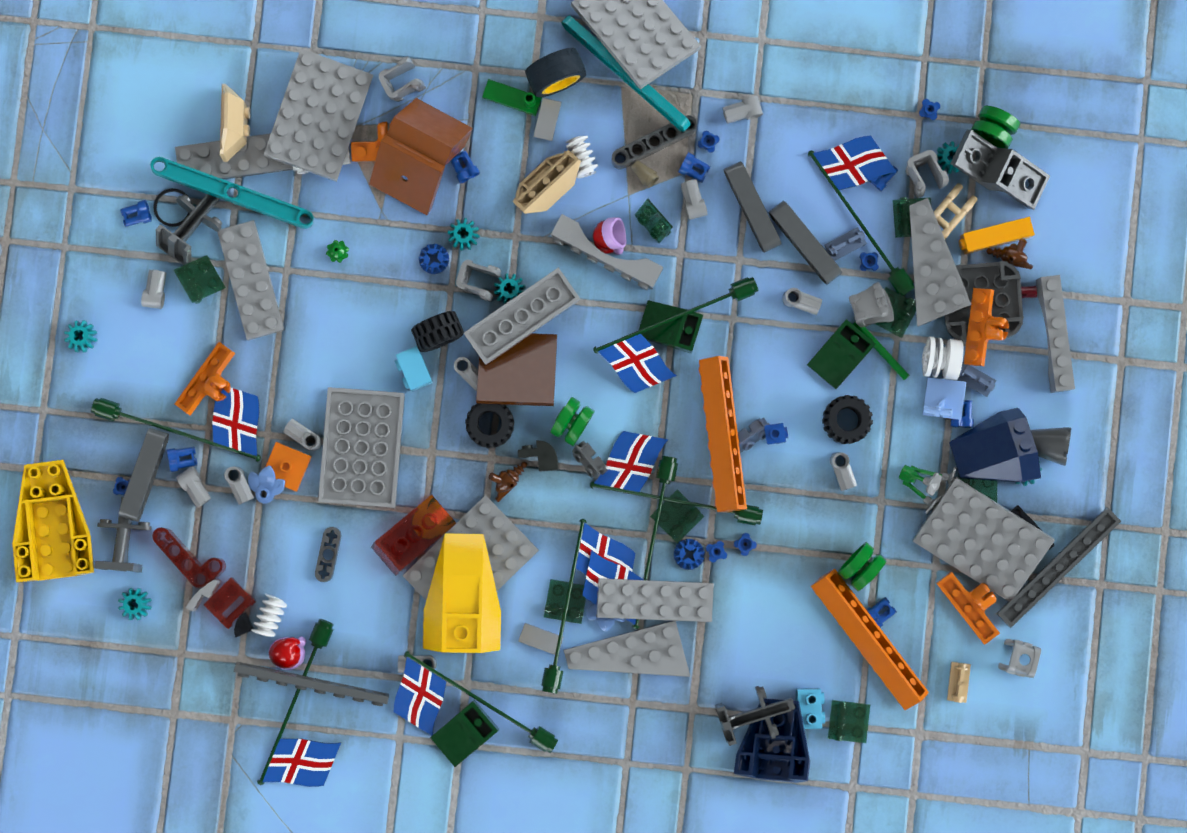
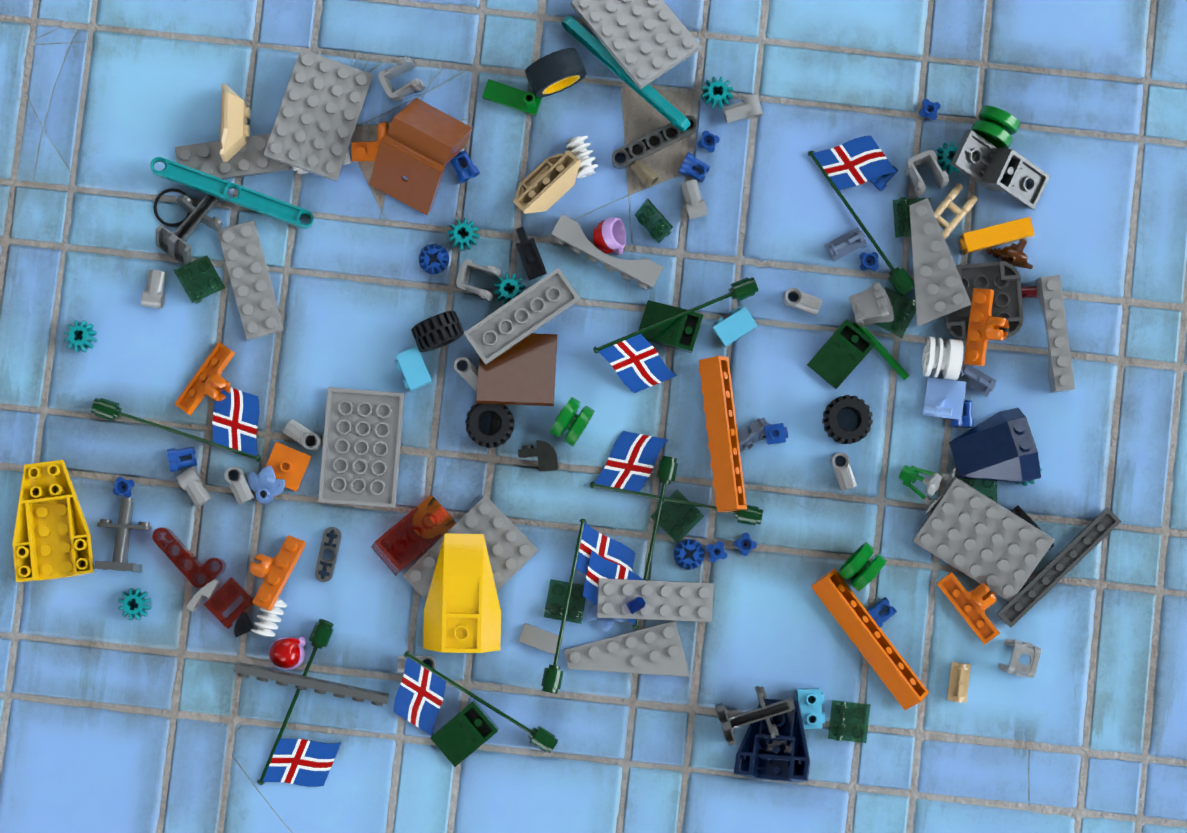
dark grey beam [119,428,169,522] -> none
blue piece [120,200,152,227] -> none
green plant [326,240,349,263] -> none
reddish brown piece [488,461,527,502] -> none
light grey slope [534,98,561,141] -> none
dark grey hinge [572,441,608,481] -> none
dark grey beam [723,161,781,253] -> none
dark grey beam [768,201,842,285] -> none
dark grey cone [1031,427,1071,466] -> none
none -> orange plate [250,535,306,611]
none -> black hinge [515,227,547,281]
none -> clear blue piece [626,596,646,614]
none -> teal gear [701,76,733,109]
none -> medium azure brick [712,307,758,348]

